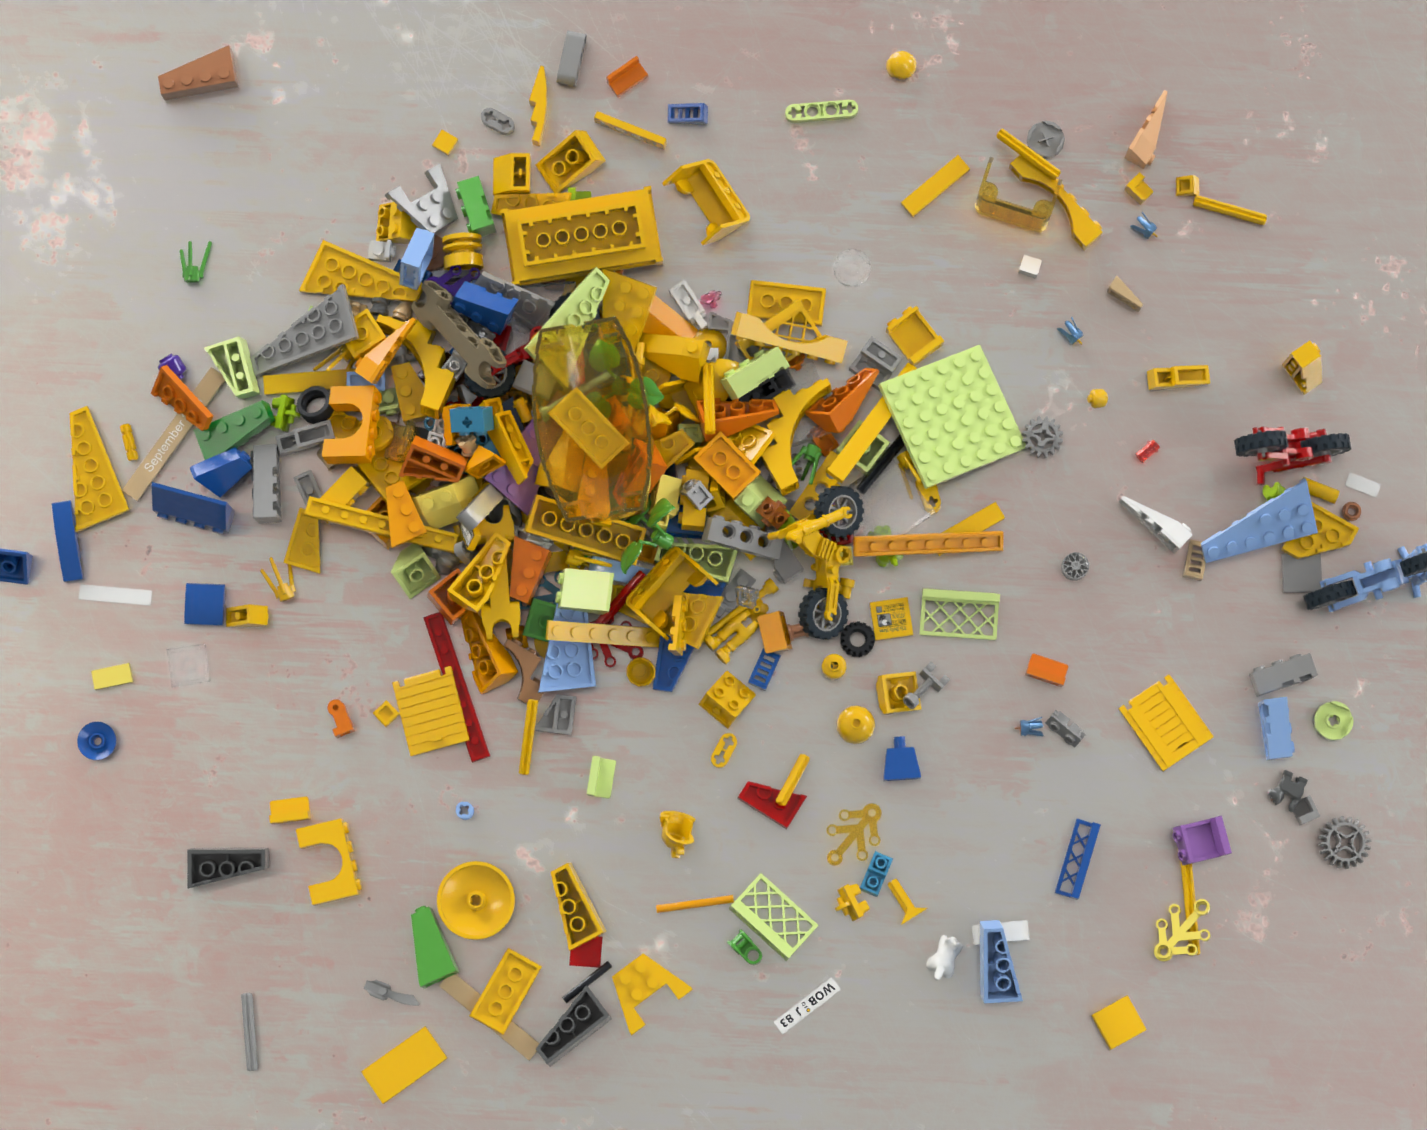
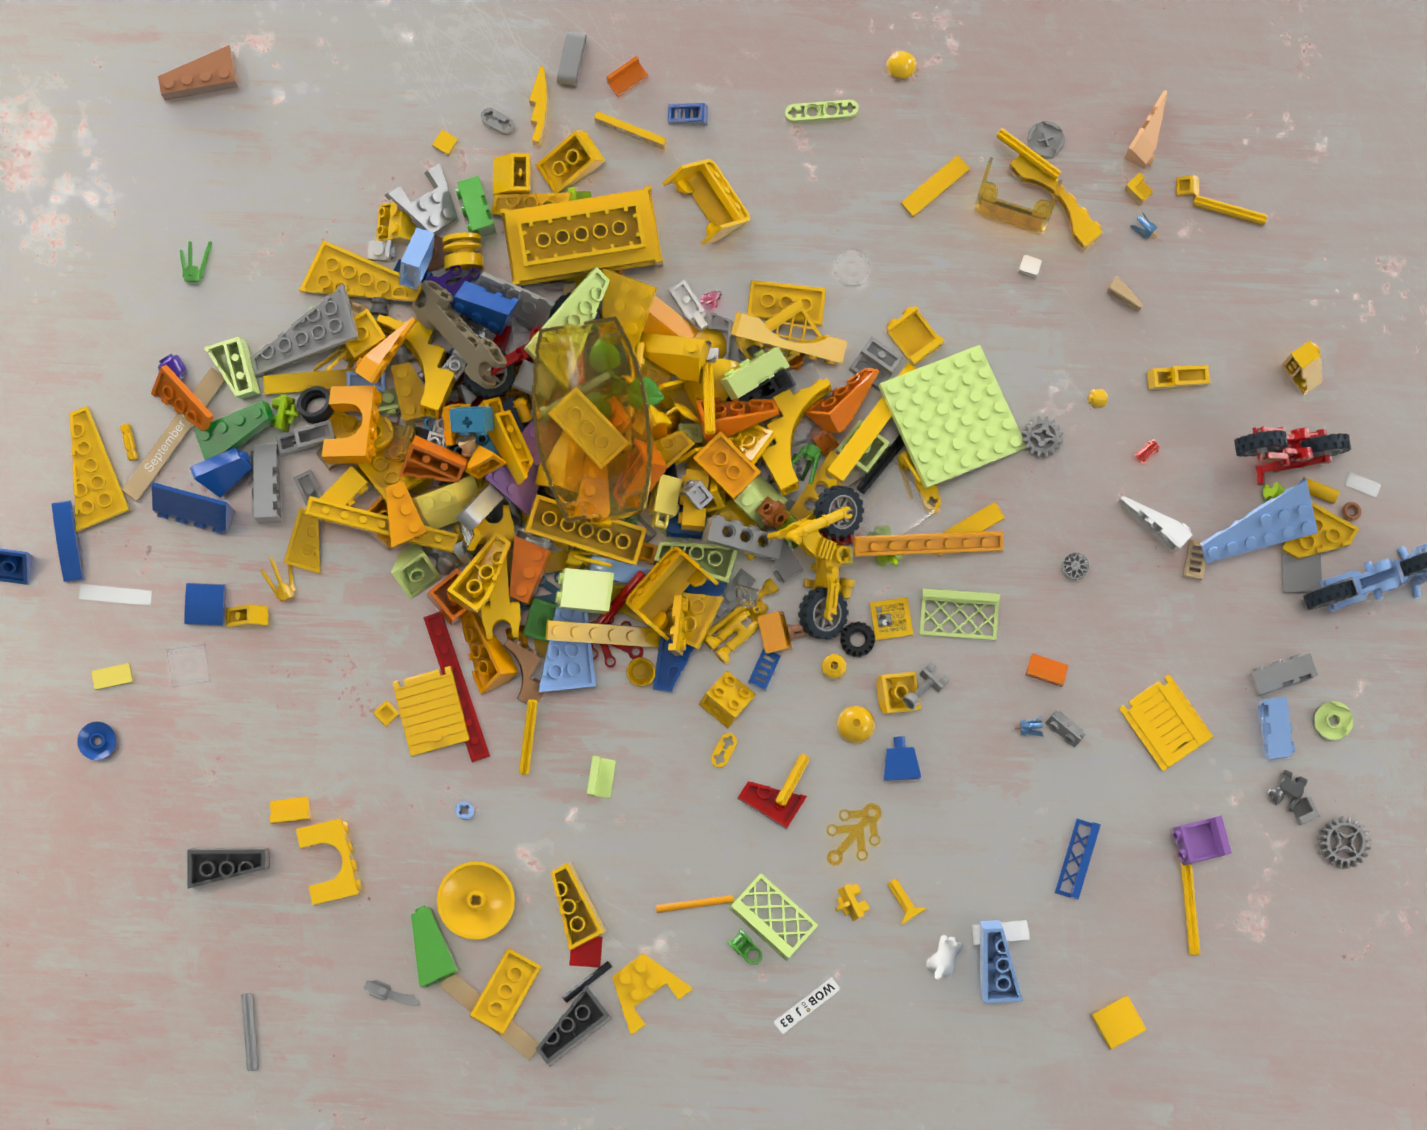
orange leg [327,699,355,738] -> none
yellow tile [361,1026,448,1104] -> none
tan cone [392,301,413,322] -> none
light grey wing [535,694,576,735] -> none
bright green plant [620,496,675,574] -> none
yellow helmet [659,811,696,858] -> none
dark azure slope [860,851,893,897] -> none
flat silver piece [1057,317,1084,345] -> none
light yellow plant [1154,899,1211,962] -> none

